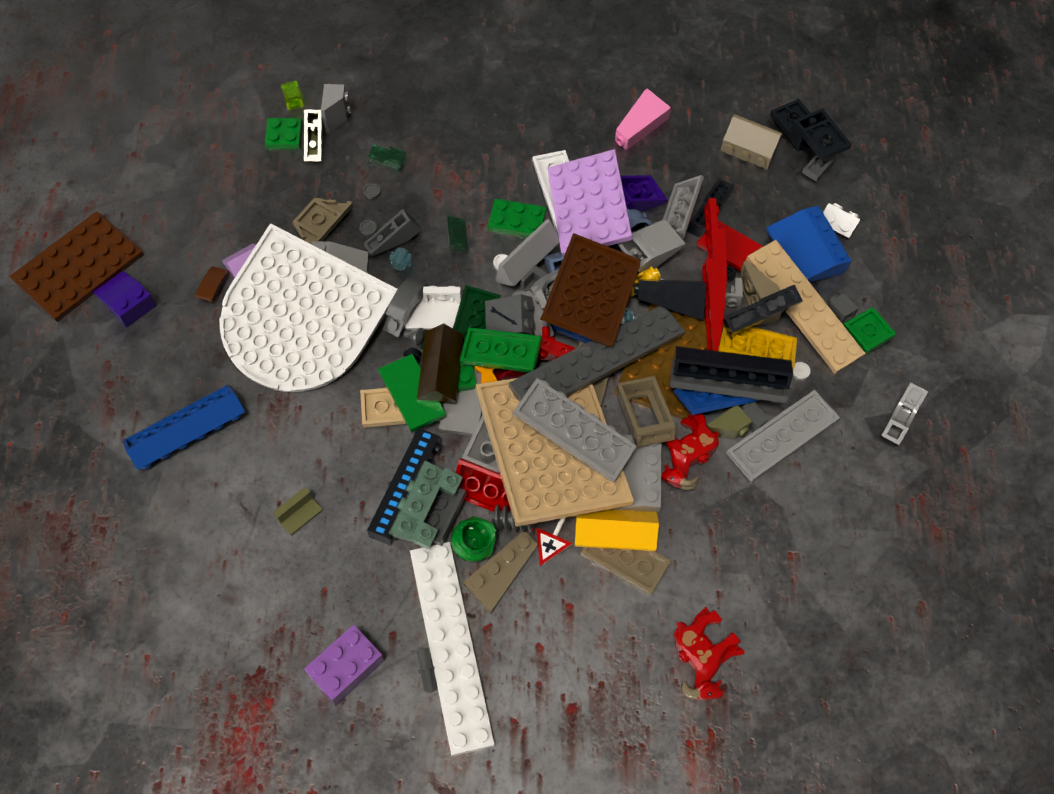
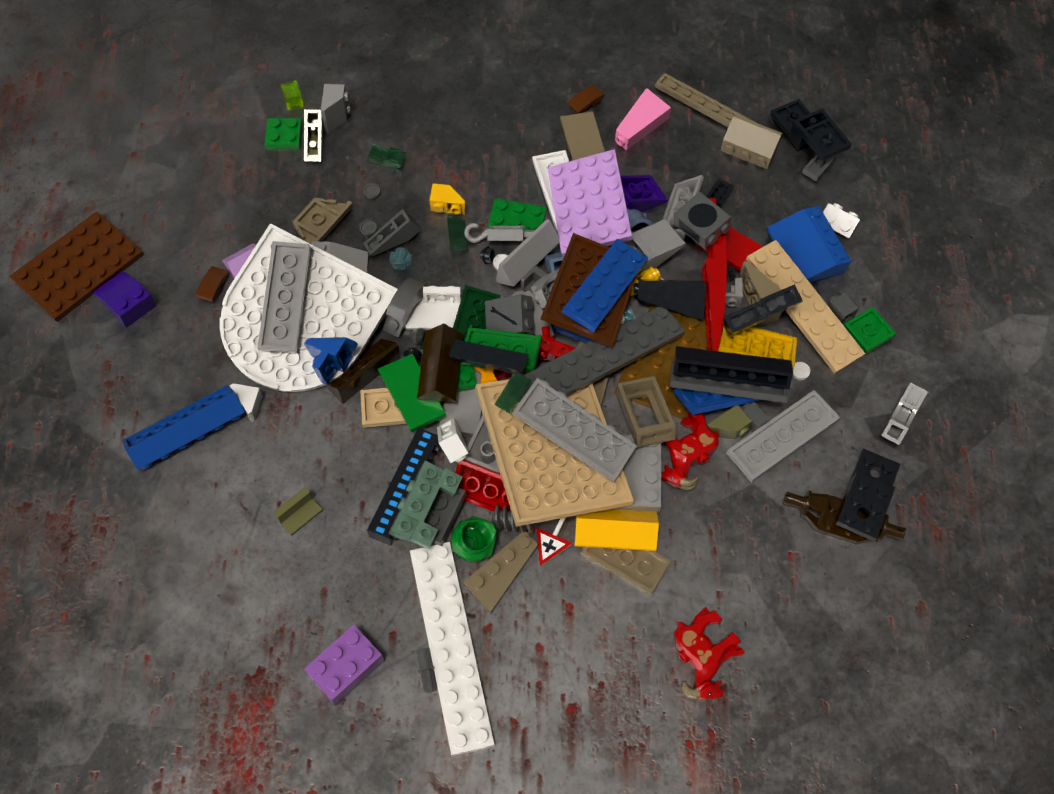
none -> white slope [230,383,263,422]
none -> light grey plate [257,241,311,353]
none -> blue piece [304,337,358,385]
none -> dark brown slope [325,339,400,404]
none -> yellow slope [429,184,466,214]
none -> white slope [437,418,468,463]
none -> black slope [449,339,529,377]
none -> light grey piece [464,223,535,243]
none -> black plate [480,246,495,264]
none -> clear green slope [494,371,532,415]
none -> dark tan tile [560,111,605,161]
none -> blue plate [562,238,648,333]
none -> reddish brown slope [568,84,605,114]
none -> dark tan plate [655,73,756,127]
none -> dark grey brick [674,192,731,249]
none -> dark brown plate [783,490,906,545]
none -> black bracket [836,448,901,542]

